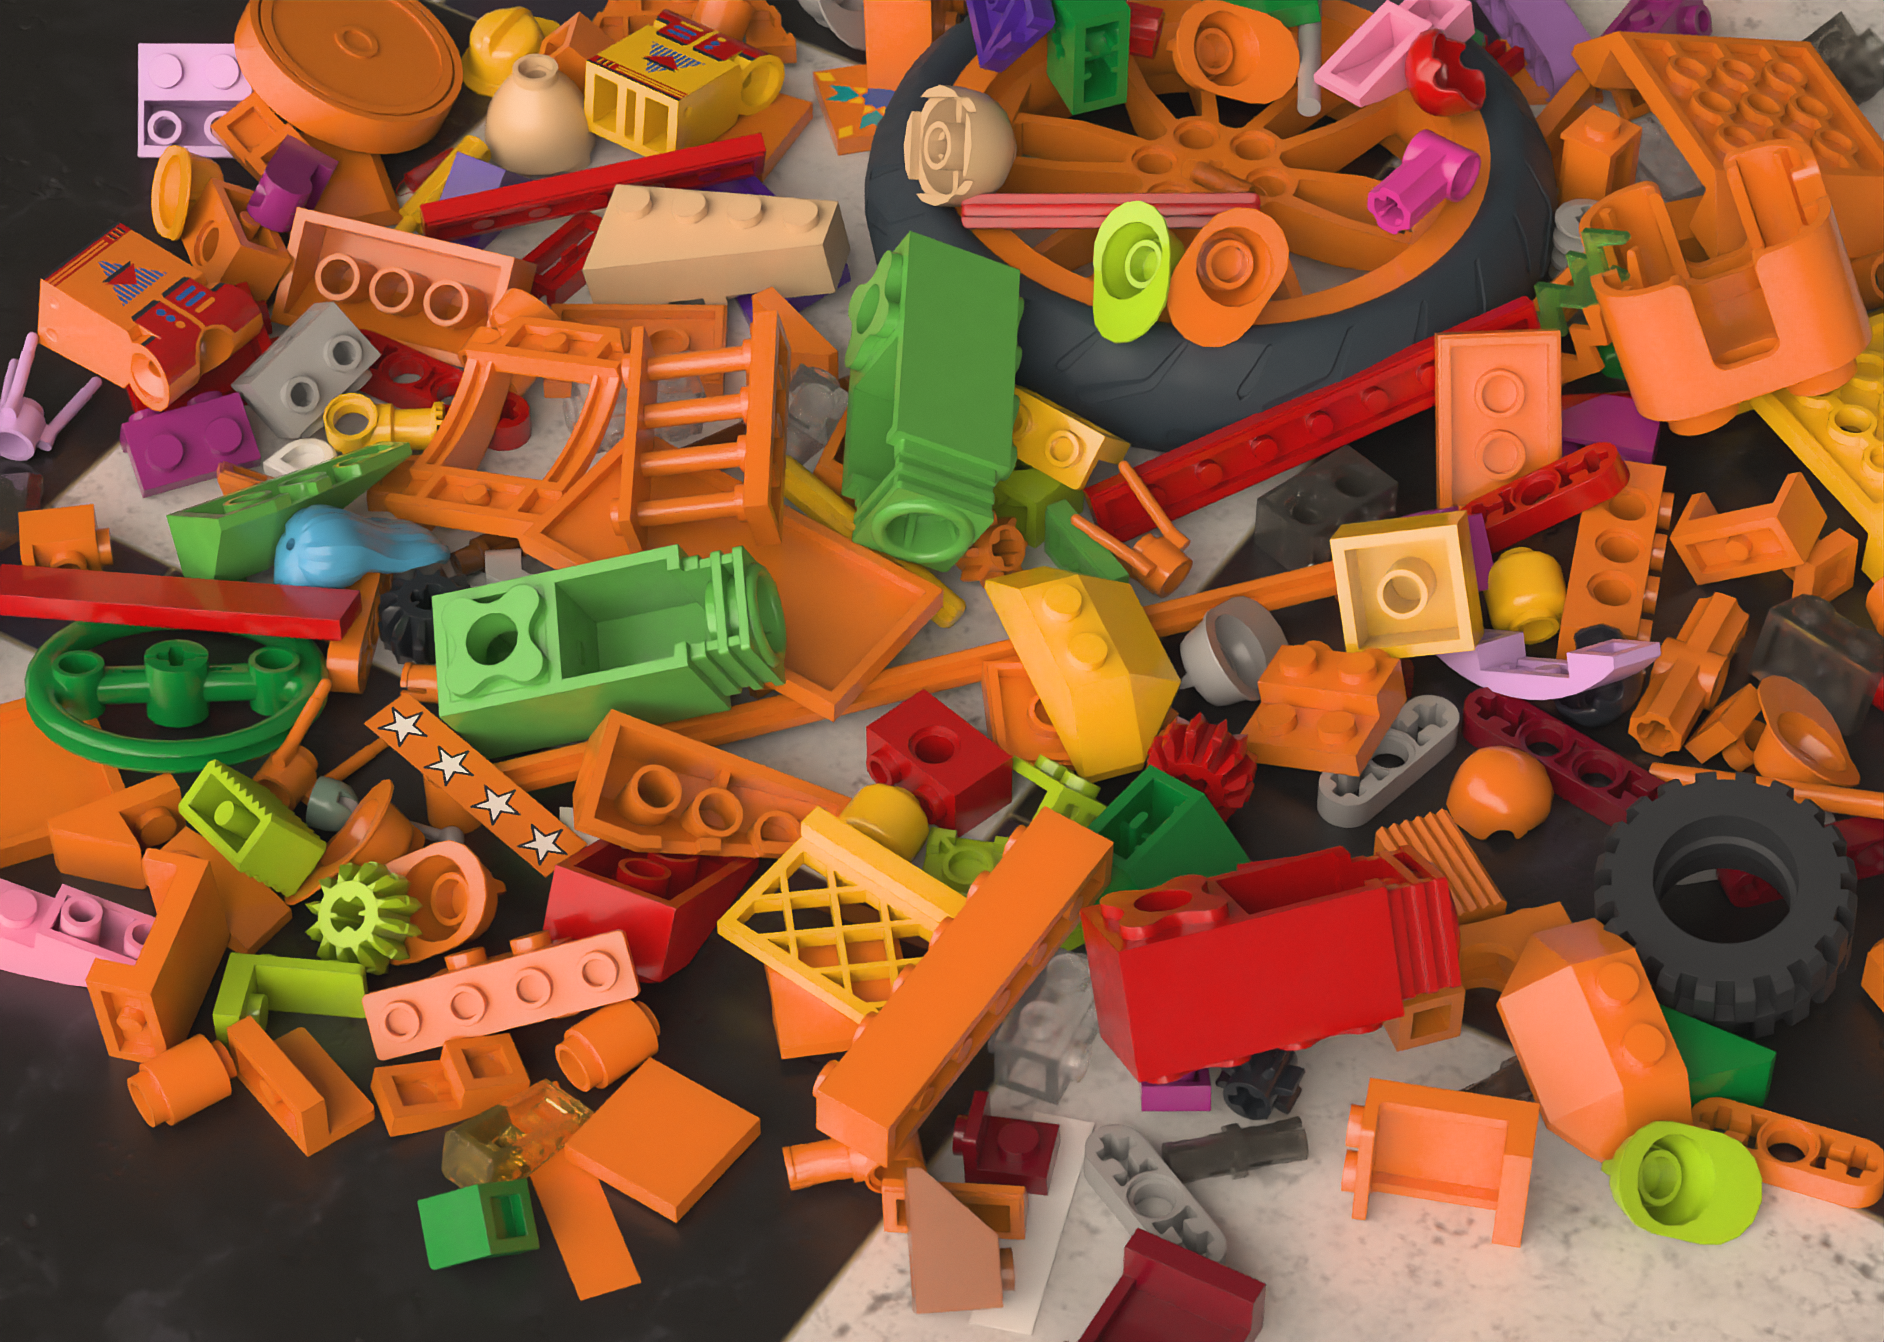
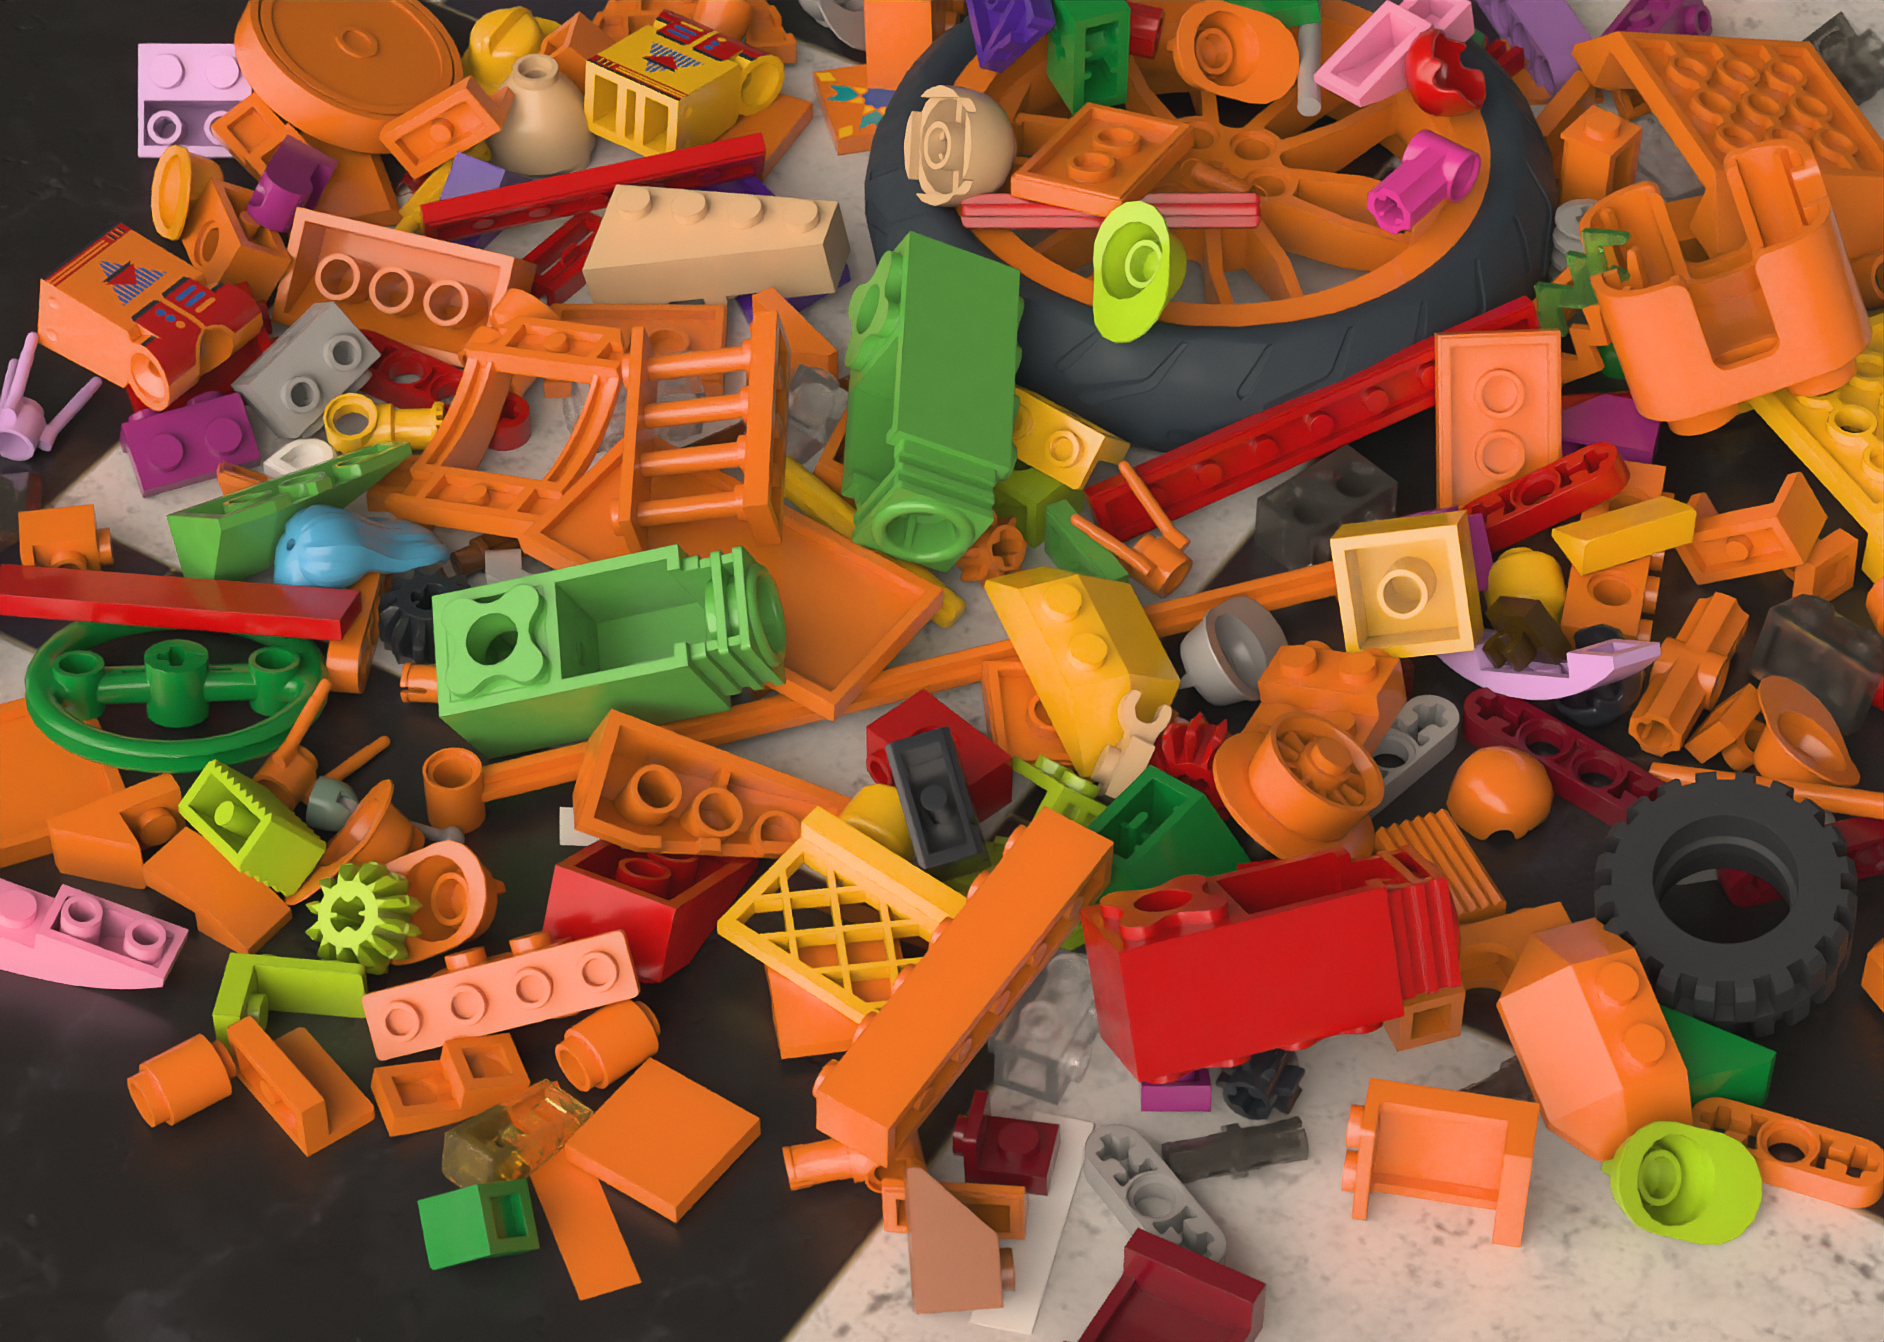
orange panel [85,848,231,1063] -> none
orange sticker [364,692,588,878] -> none
orange piece [1166,207,1289,347] -> none
none -> orange panel [379,75,515,179]
none -> black brick [885,726,992,882]
none -> orange tile [1011,102,1195,217]
none -> tan plate [1091,689,1172,806]
none -> orange piece [1213,711,1385,862]
none -> dark brown tile [1482,596,1572,672]
none -> yellow slope [1551,496,1697,576]

